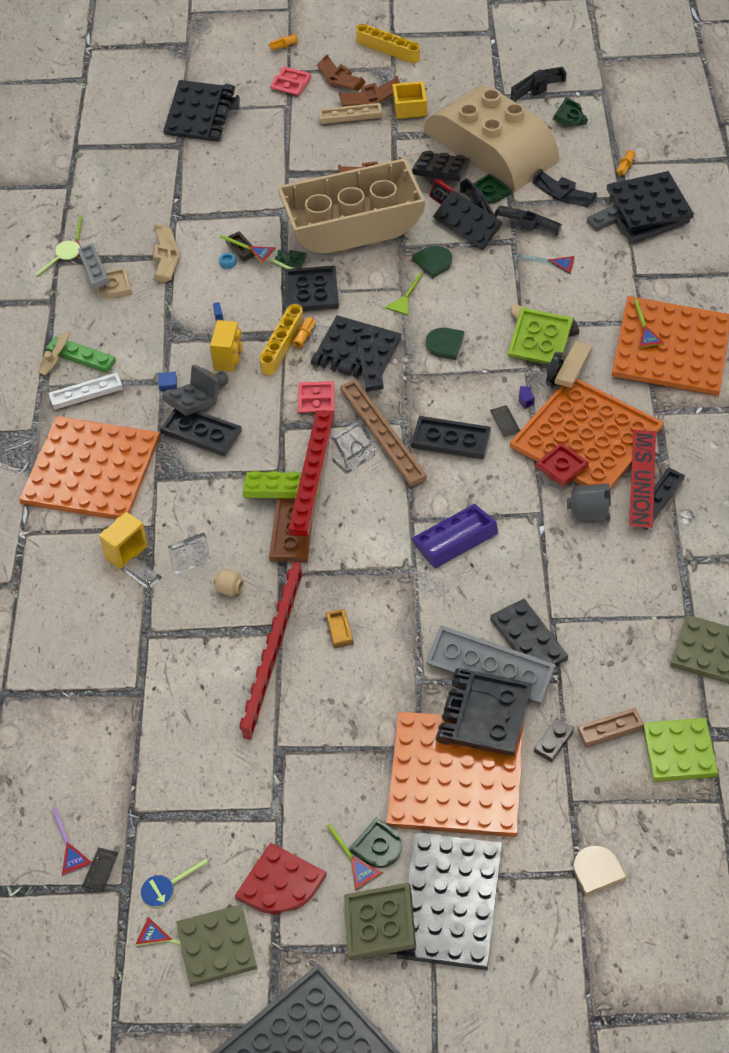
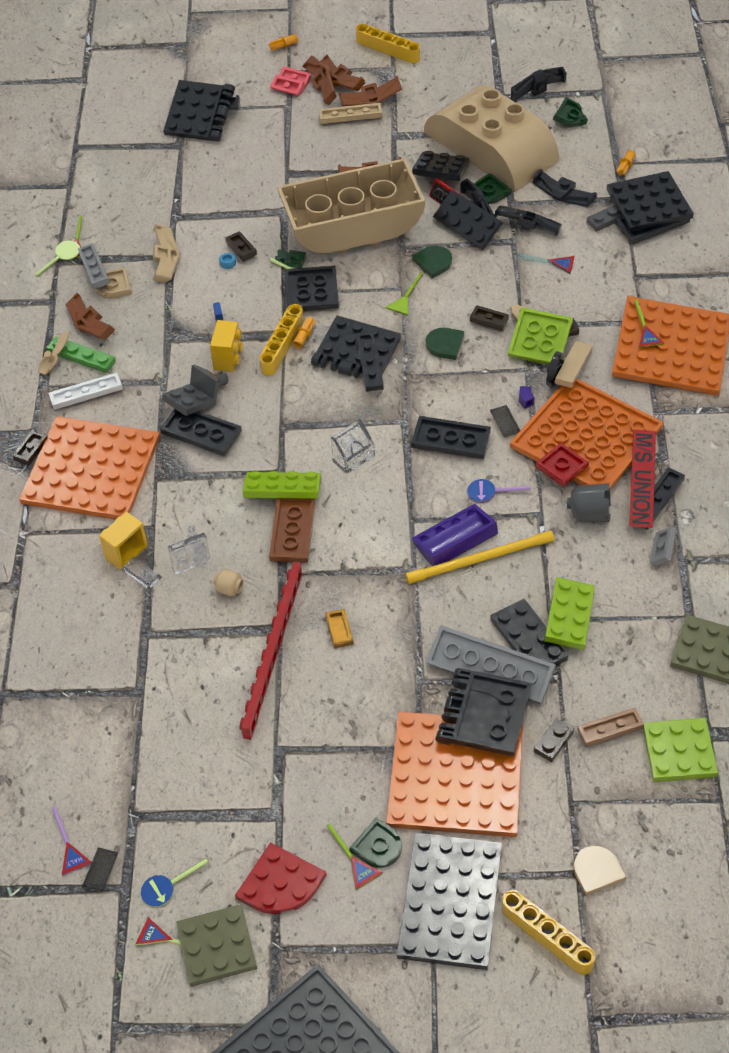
blue tile [158,371,177,390] -> none
piece [220,235,276,264] -> none
red plate [288,410,334,536] -> none
coral slope [298,381,335,413] -> none
medium nougat plate [340,379,427,487] -> none
olive plate [344,882,416,960] -> none
yellow piece [392,81,427,119] -> none
none -> plate [12,430,48,466]
none -> dark orange plate [66,293,115,339]
none -> dark orange plate [302,55,337,105]
none -> yellow piece [405,530,555,584]
none -> blue piece [467,479,531,502]
none -> dark brown plate [470,305,509,331]
none -> yellow beam [502,890,595,975]
none -> lime plate [544,577,595,650]
none -> light grey plate [650,527,676,567]

